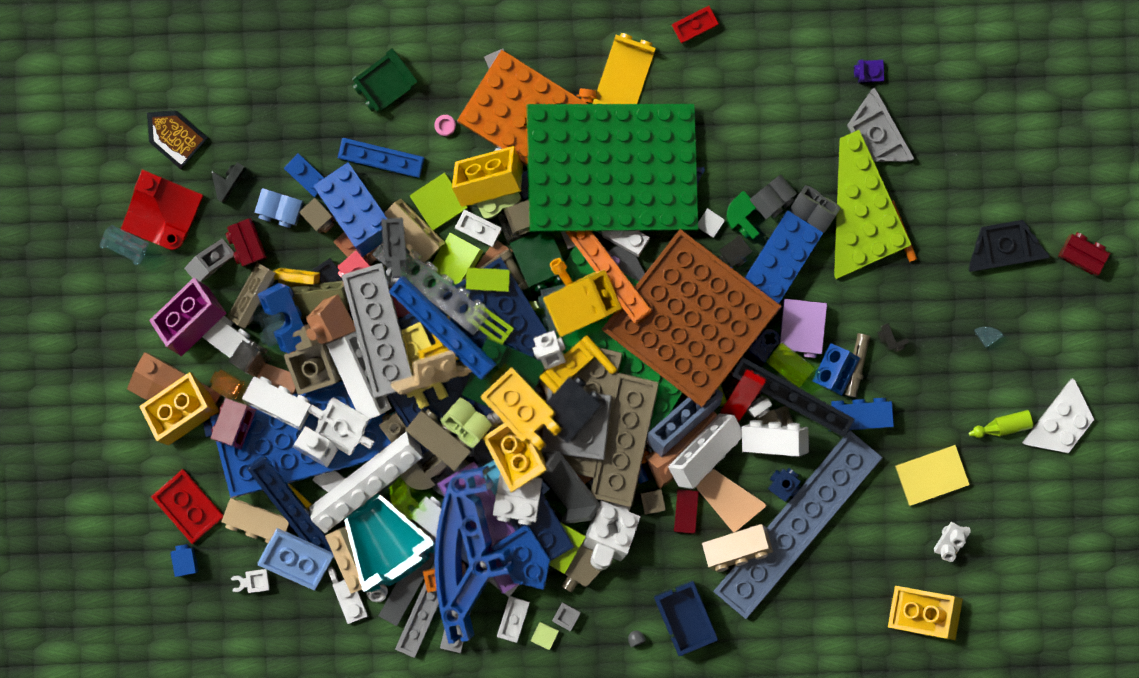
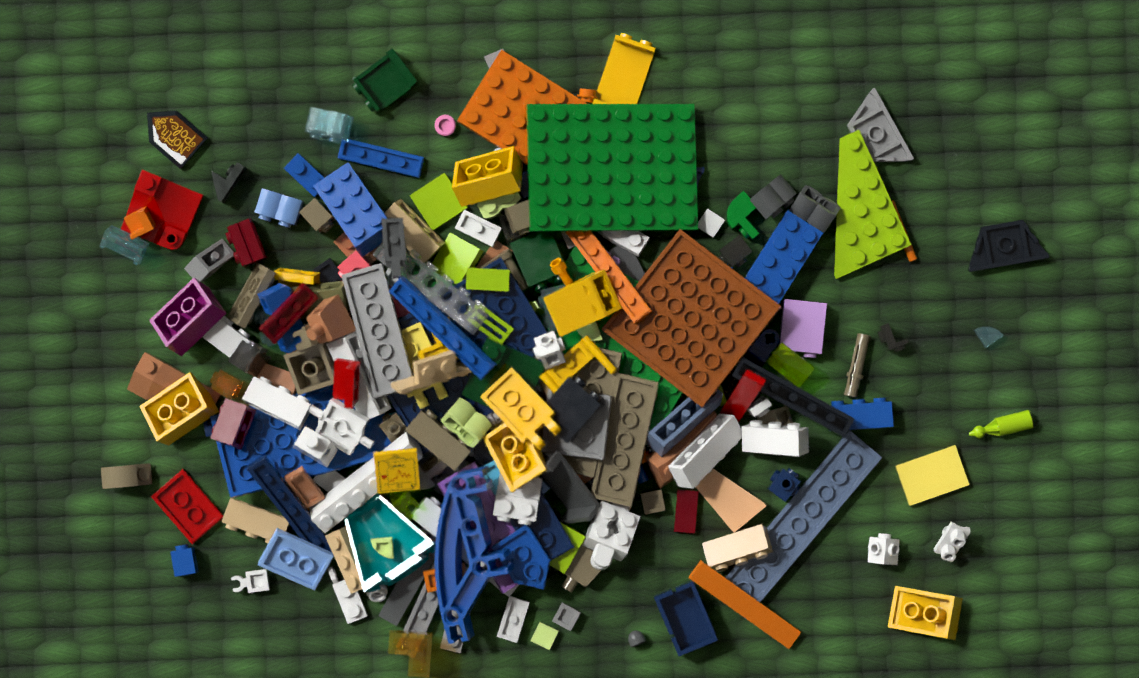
red plate [671,6,719,44] -> none
blue brick [812,343,860,396] -> none
dark purple bracket [854,60,884,83] -> none
white wing [1022,378,1094,453] -> none
dark red brick [1058,232,1110,276] -> none
none -> dark tan brick [101,463,152,489]
none -> orange panel [124,206,156,240]
none -> dark red tile [259,282,318,344]
none -> nougat tile [284,466,325,509]
none -> clear light blue brick [304,107,354,144]
none -> red panel [333,358,360,409]
none -> yellowish green tile [371,536,394,559]
none -> yellow tile [374,448,420,494]
none -> clear yellow brick [388,630,432,678]
none -> yellowish green tile [577,321,603,342]
none -> orange tile [688,560,801,649]
none -> white brick [868,533,899,565]

